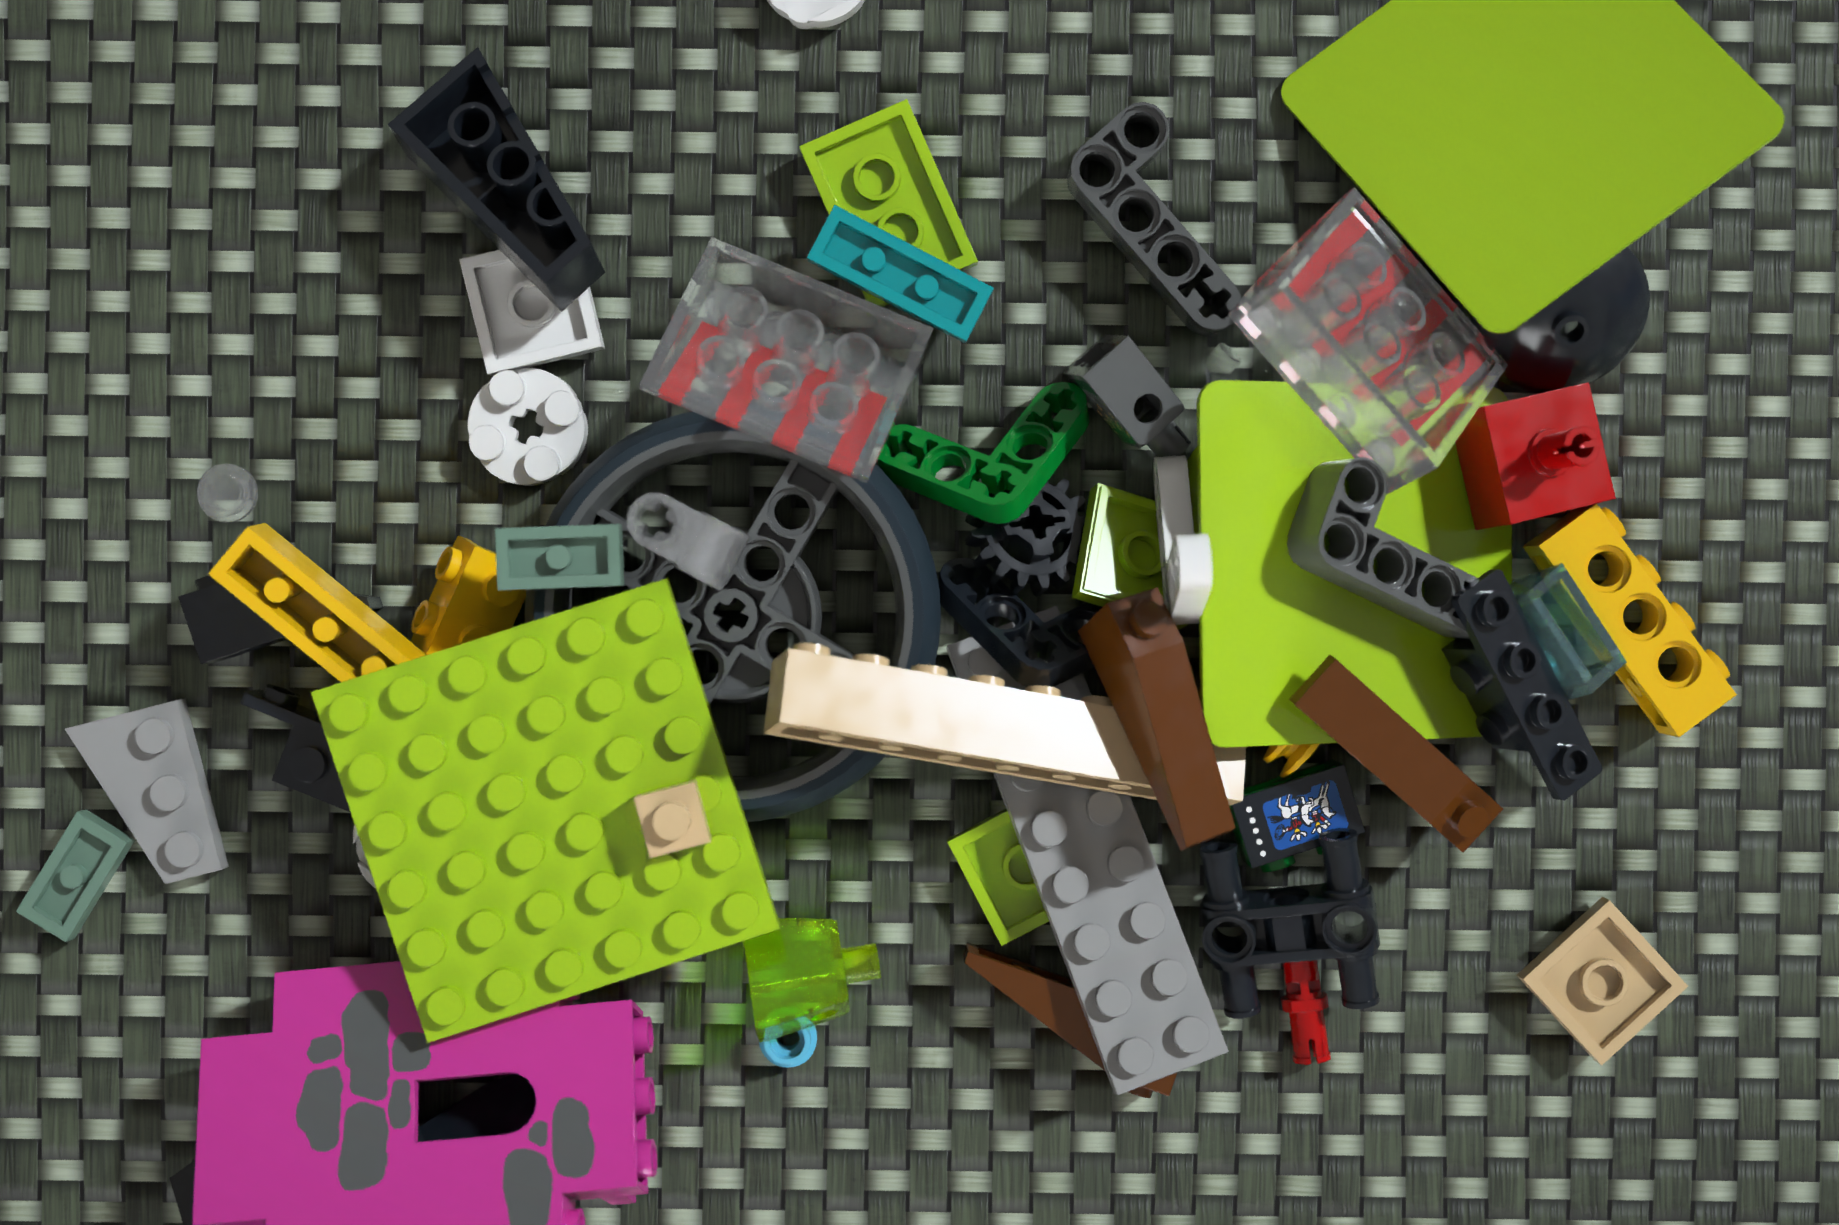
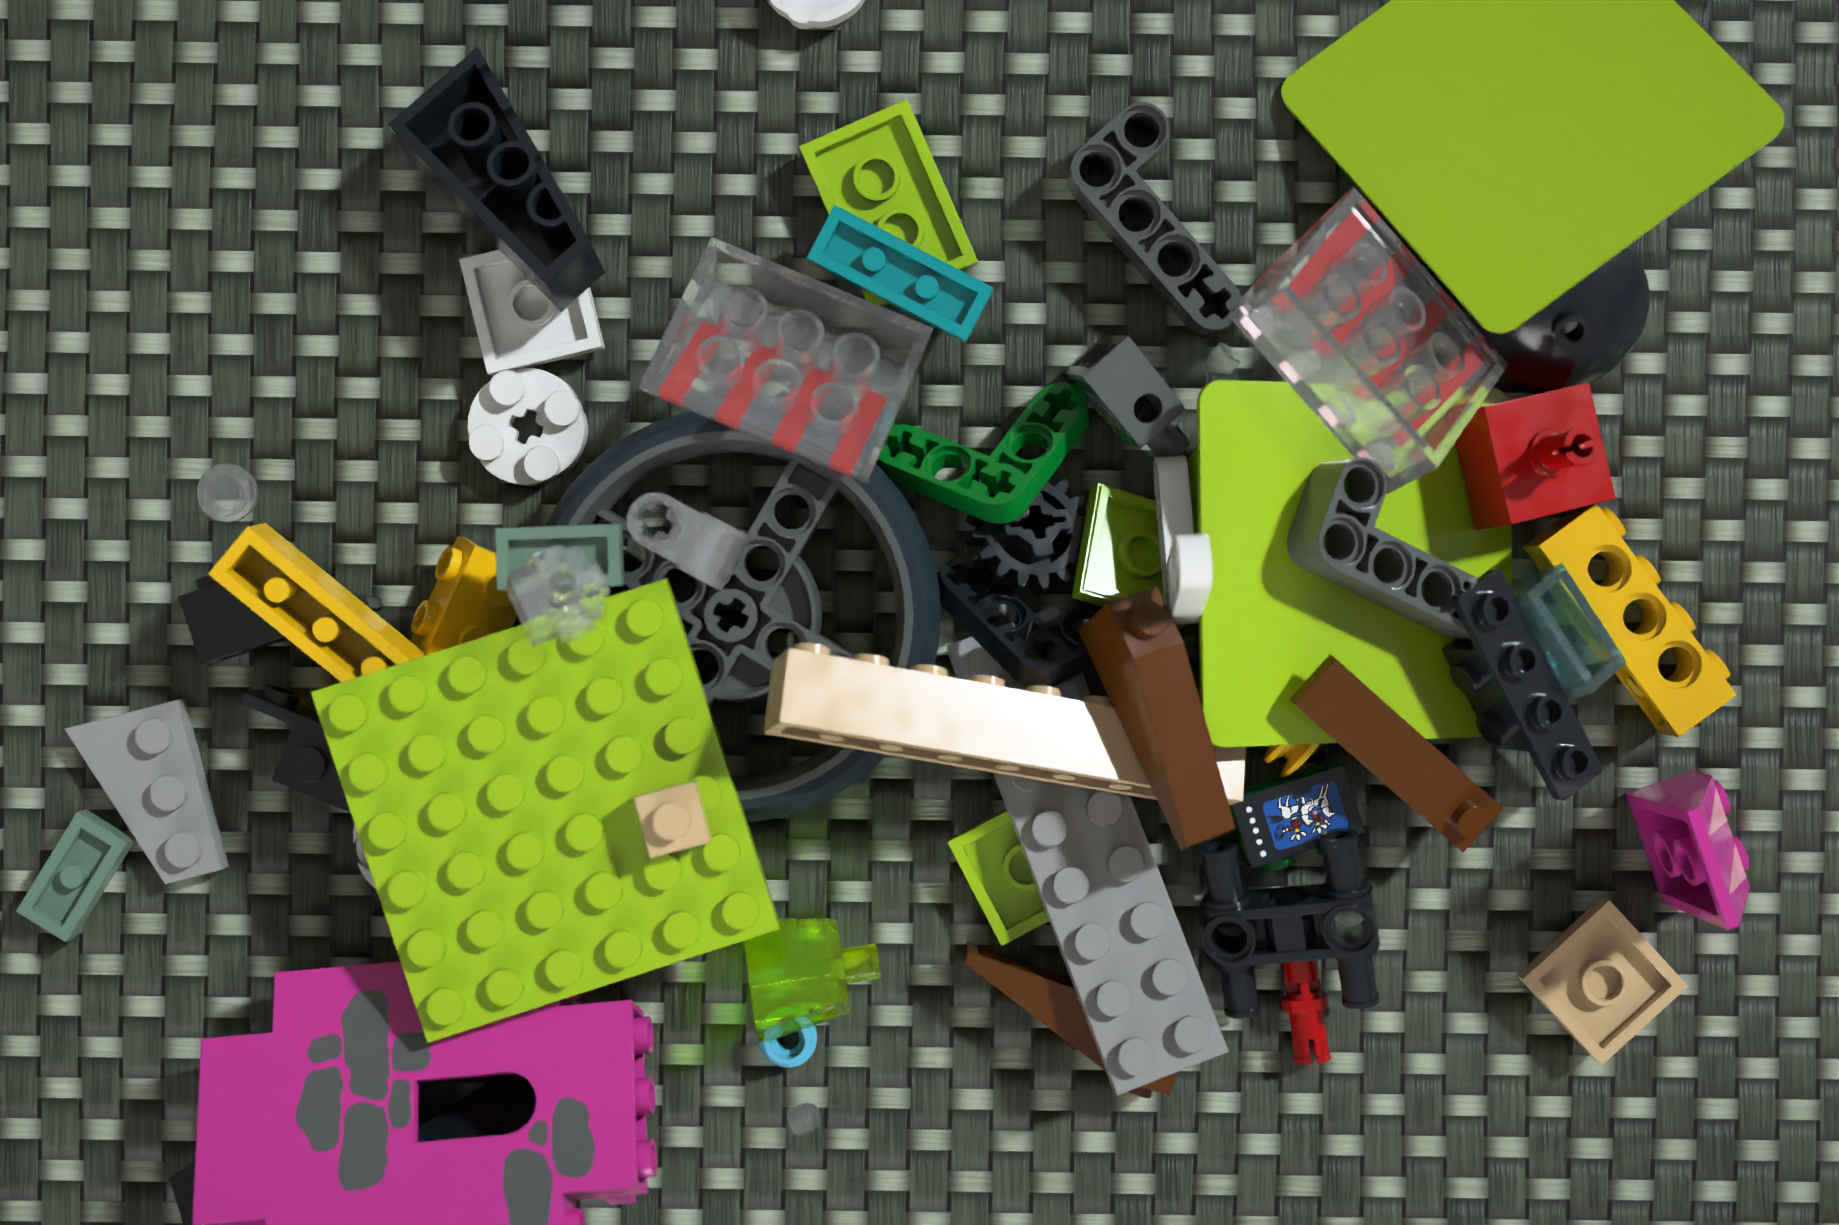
none -> clear brick [507,545,610,647]
none -> clear piece [788,1103,822,1136]
none -> dark pink slope [1625,771,1750,930]

